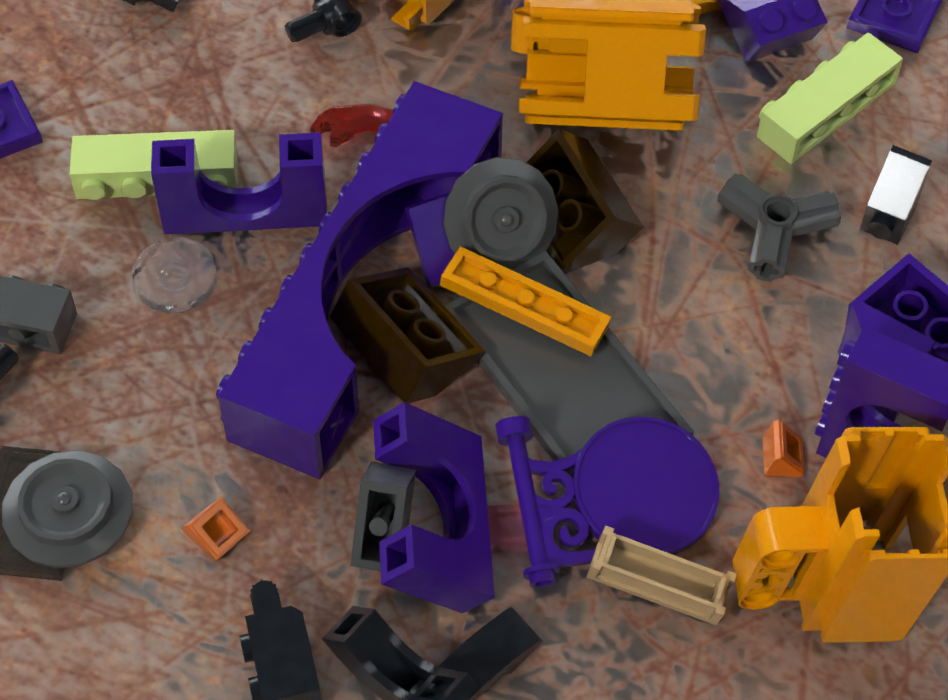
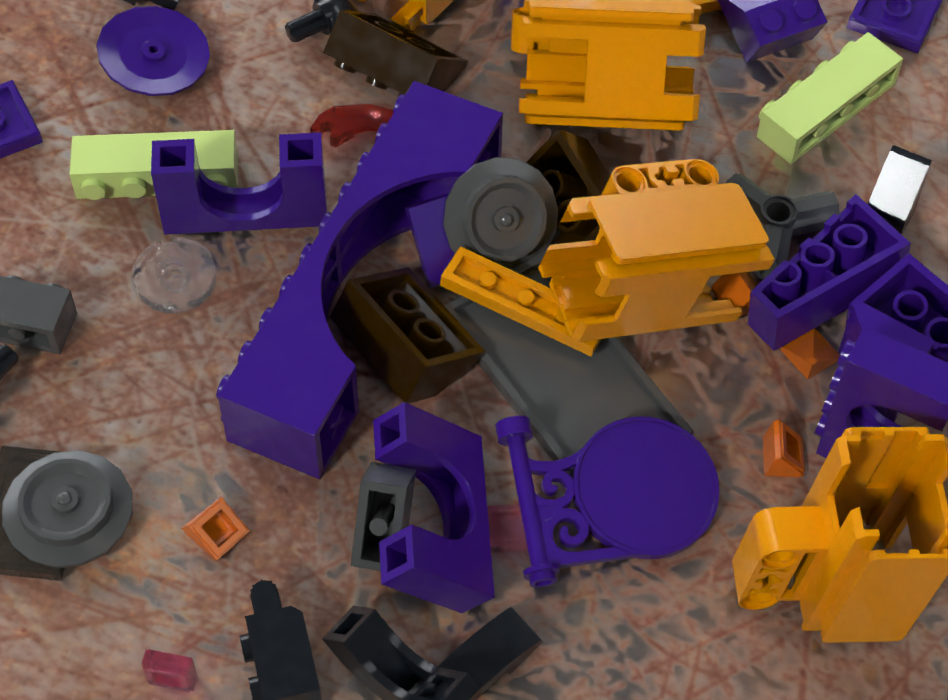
tan container [586,525,737,625] -> none
none -> dark purple piece [96,6,210,96]
none -> clear pink tile [141,649,198,693]
none -> dark brown slope [323,10,468,97]
none -> light orange piece [538,159,775,342]
none -> orange slope [711,272,757,317]
none -> dark purple wedge [748,194,911,351]
none -> orange slope [781,328,840,380]

